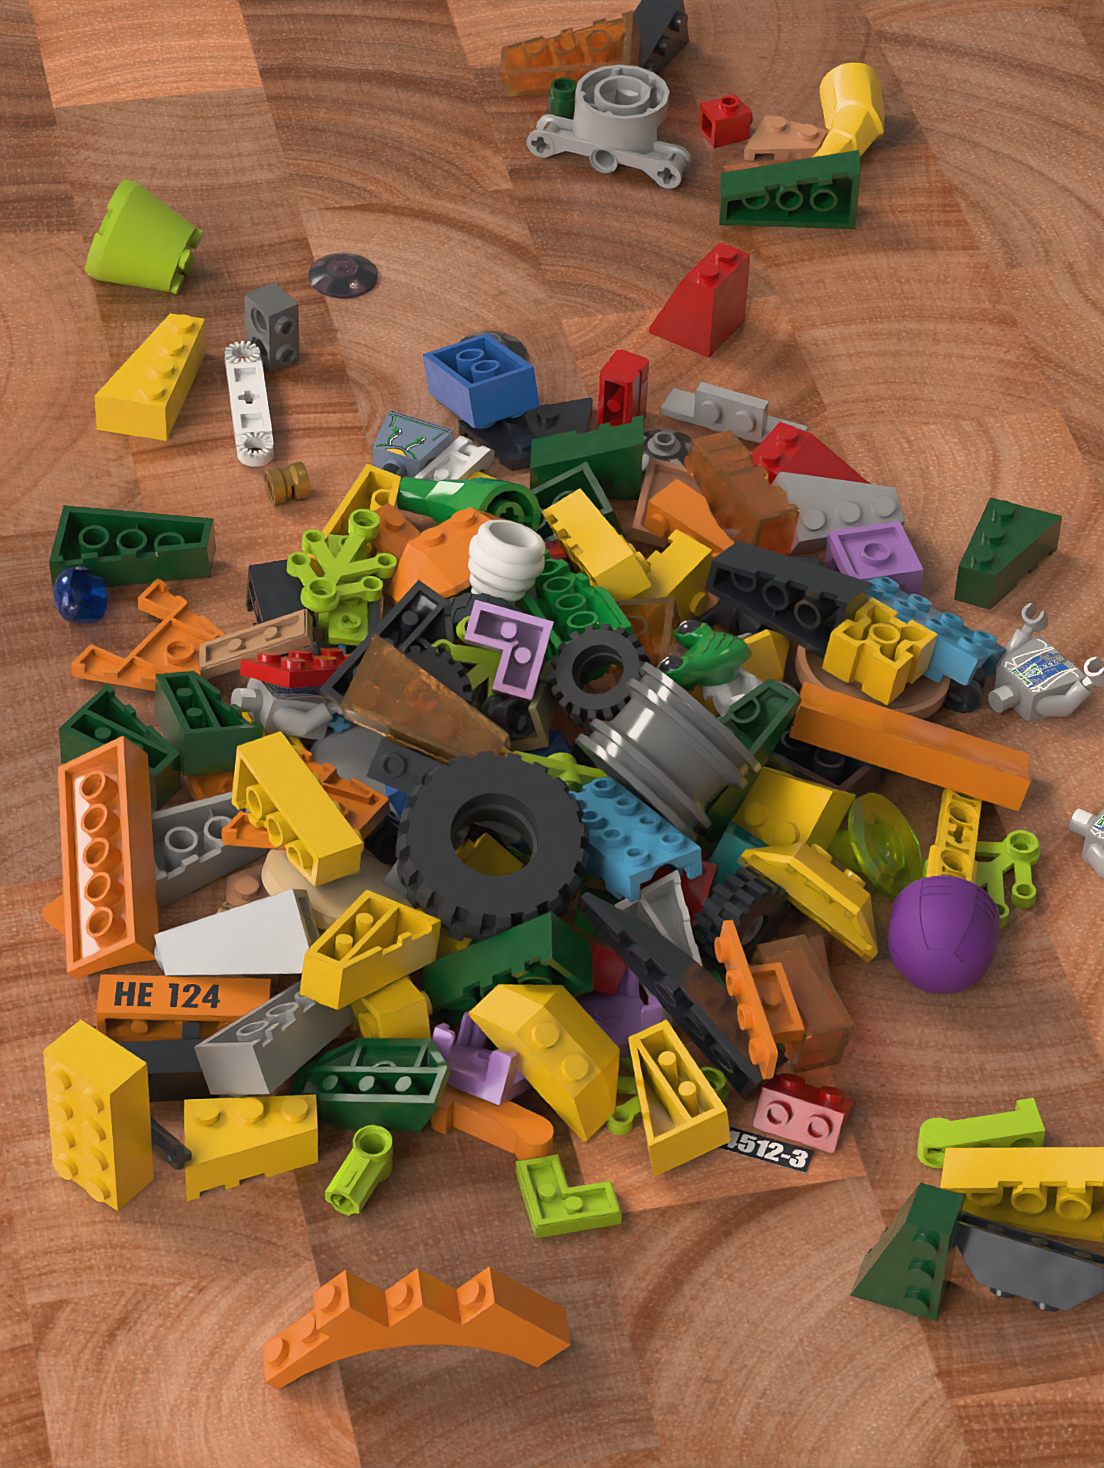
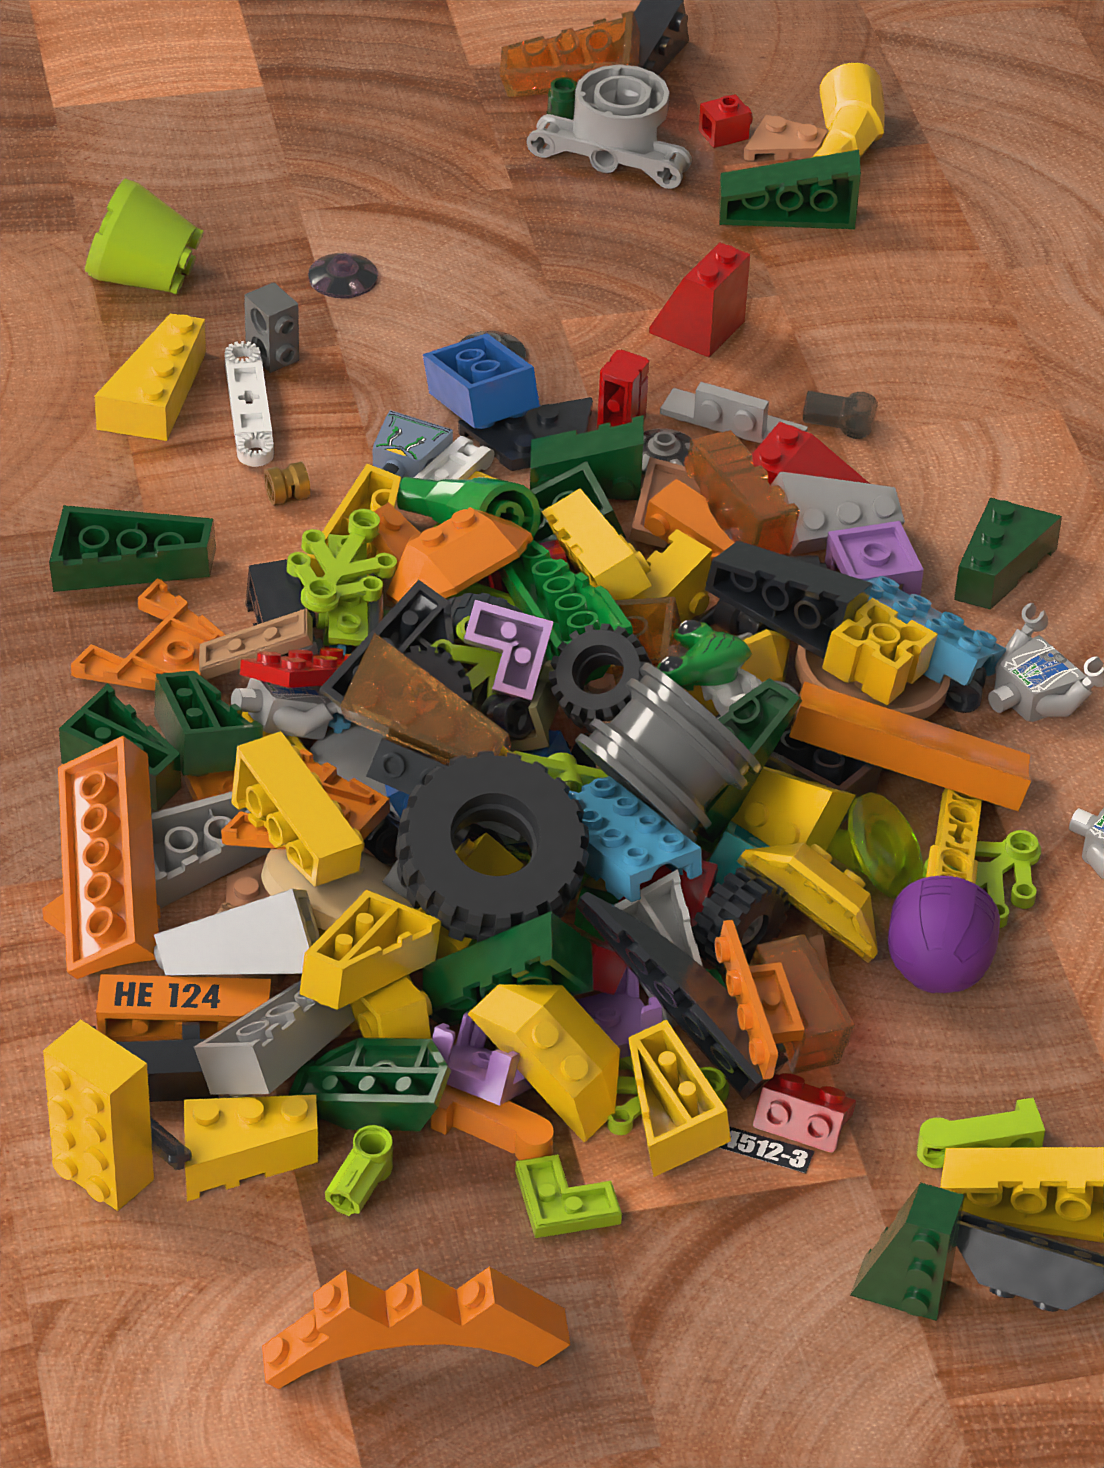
clear blue hair [52,566,108,625] -> none
white piece [468,519,545,606] -> none
none -> clear smoke piece [803,391,878,439]

